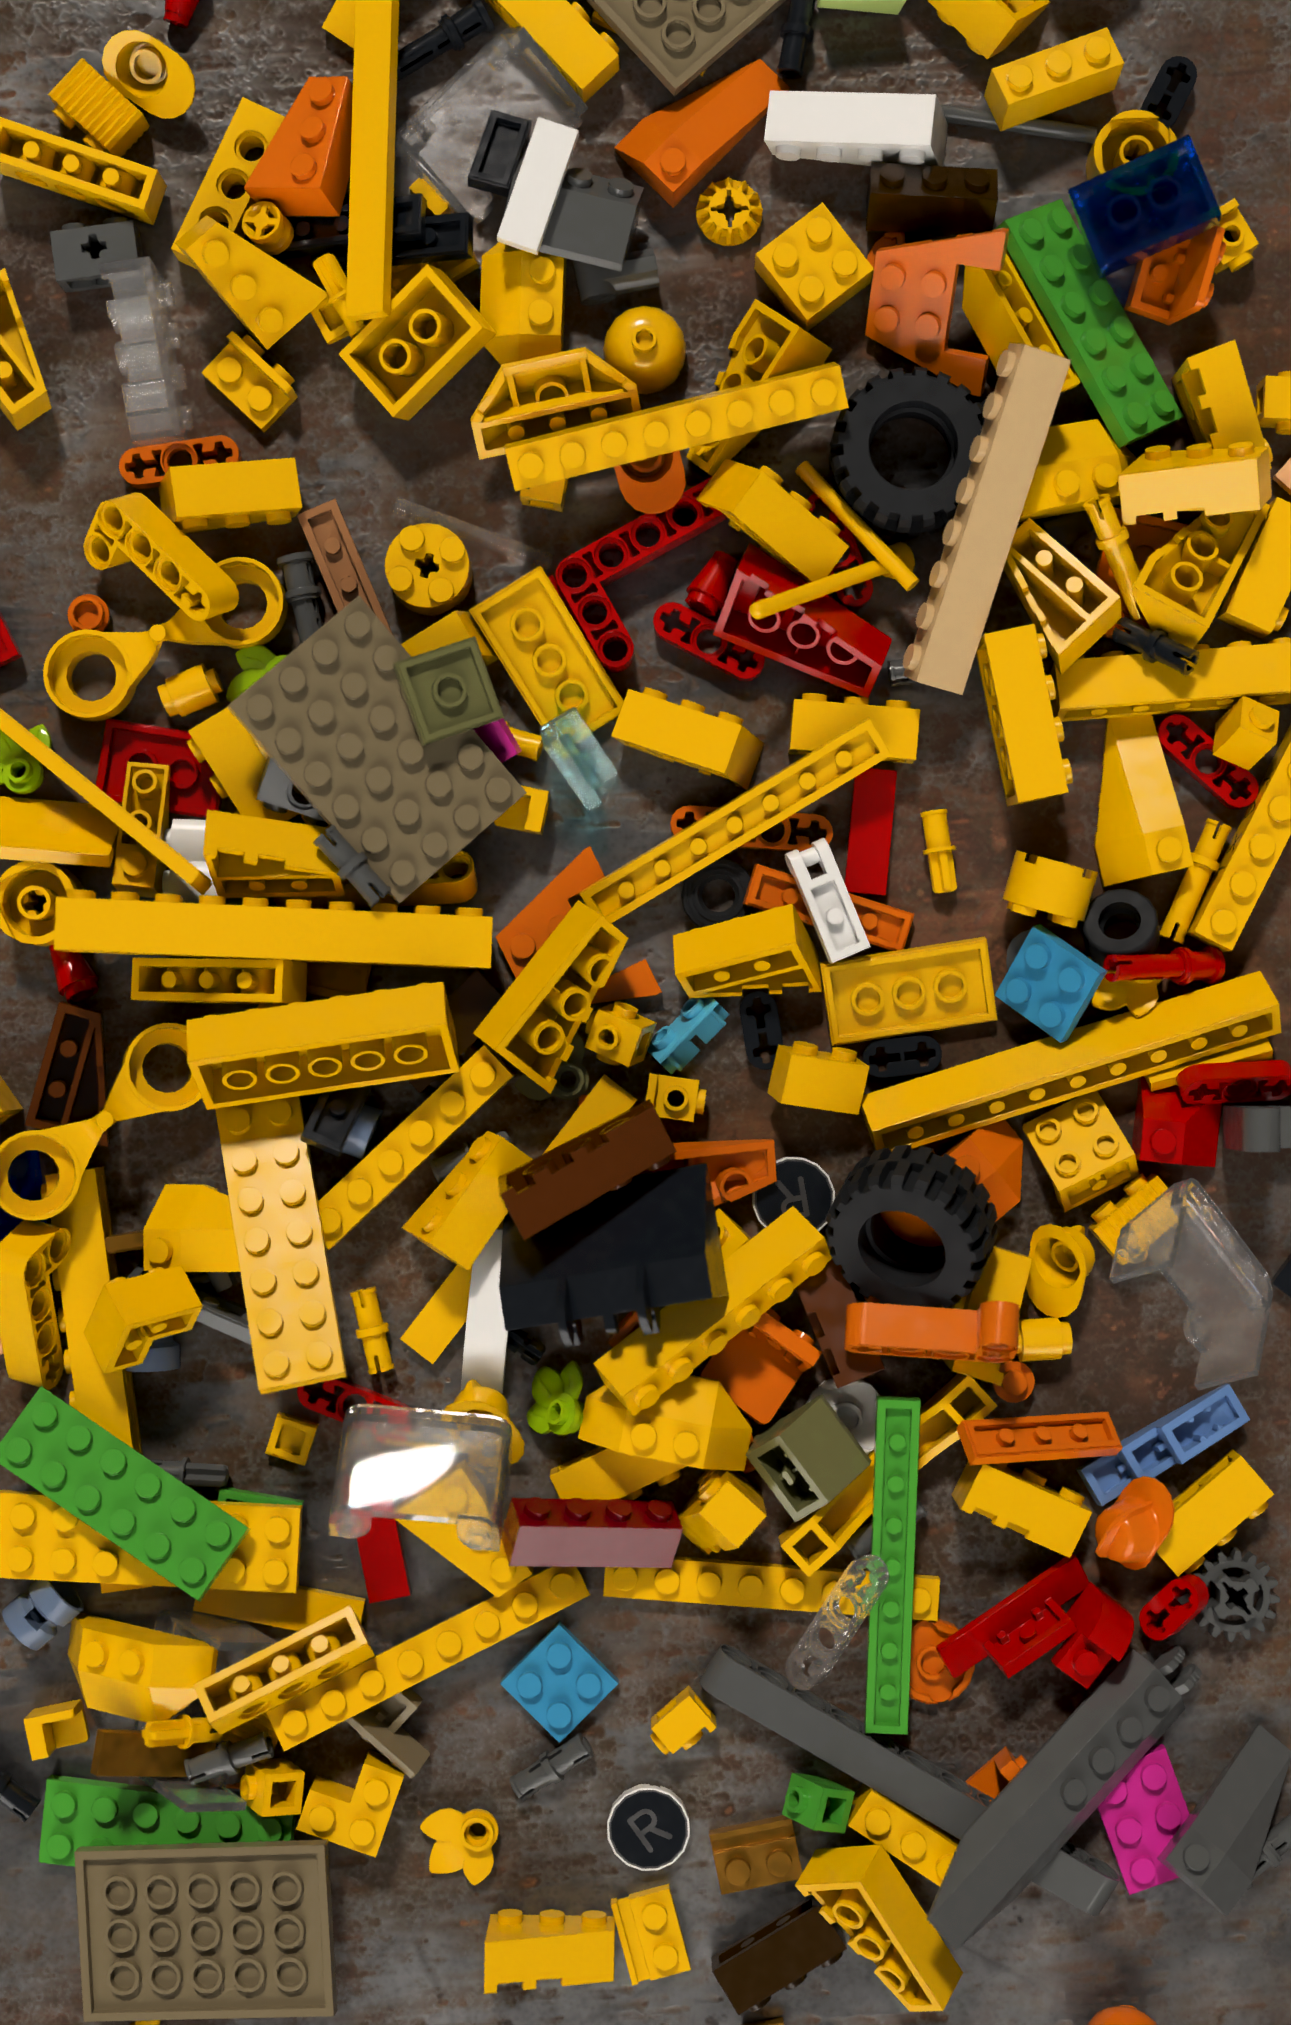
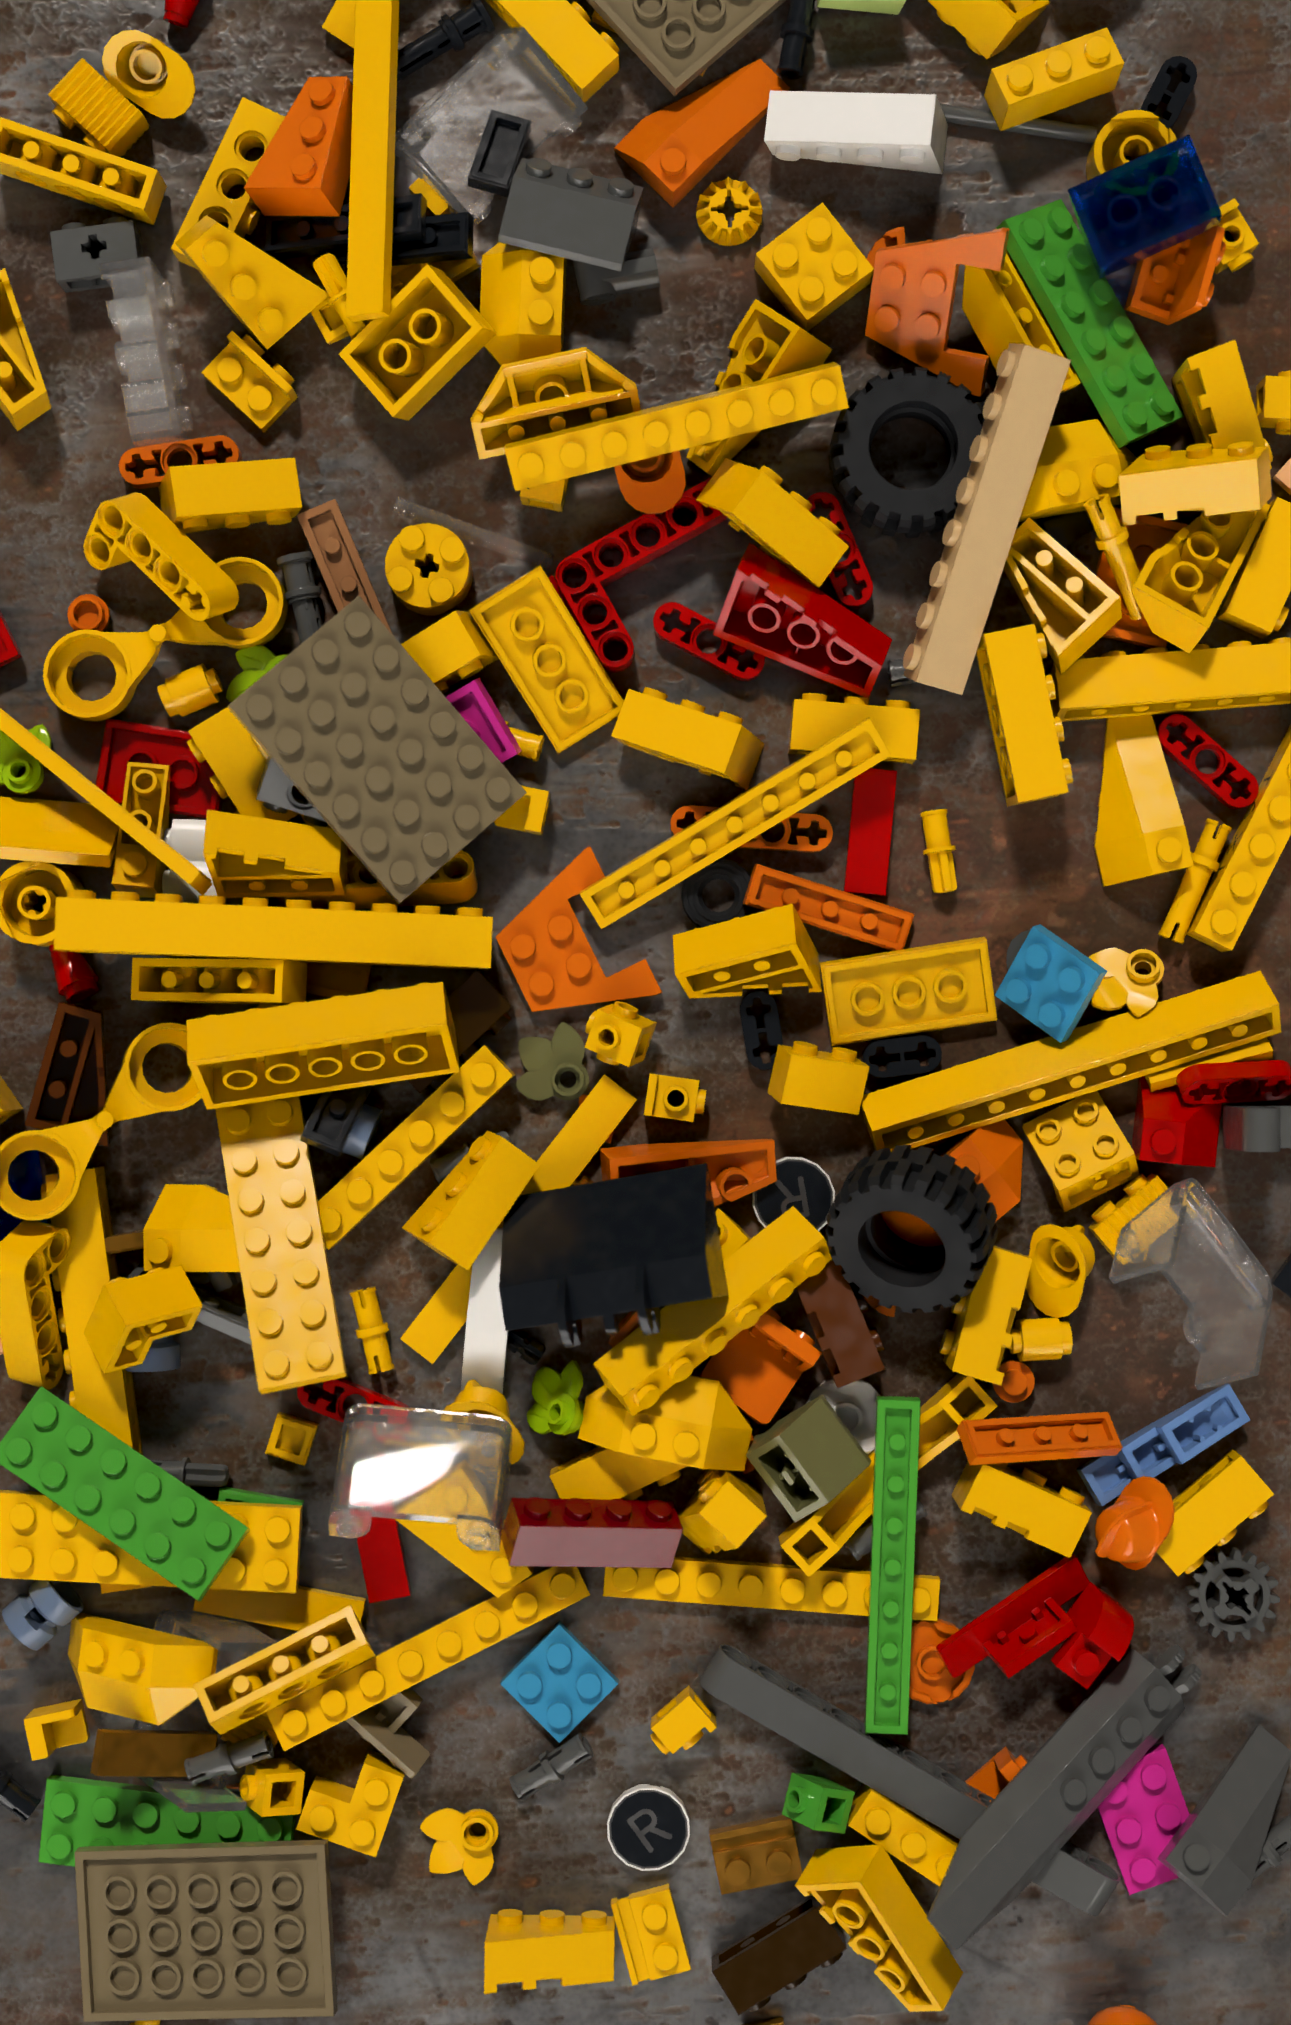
yellow axle [141,1714,225,1749] -> none
yellow wheel [242,201,294,255] -> none
dark grey pin [313,825,392,907] -> none
olive tile [393,636,504,746] -> none
yellow wedge [473,900,628,1094] -> none
white tile [497,117,579,255] -> none
reddish brown wedge [498,1099,677,1240] -> none
clear light blue bracket [539,707,617,812] -> none
yellow cylinder [603,306,686,394] -> none
medium azure hinge [647,997,730,1075] -> none
red cone [685,551,737,617] -> none
yellow piece [749,542,915,619] -> none
white plate [784,838,871,963] -> none
clear beam [785,1554,889,1691] -> none
yellow bar [795,460,920,592] -> none
orange beam [844,1301,1019,1363] -> none
dark brown brick [866,162,998,236] -> none
yellow brick [1002,850,1098,928] -> none
black tyre [1082,889,1160,968] -> none
red pin [1103,946,1226,985] -> none
black pin [1112,616,1199,676] -> none
red beam [1139,1574,1209,1640] -> none
yellow brick [1213,695,1280,771] -> none

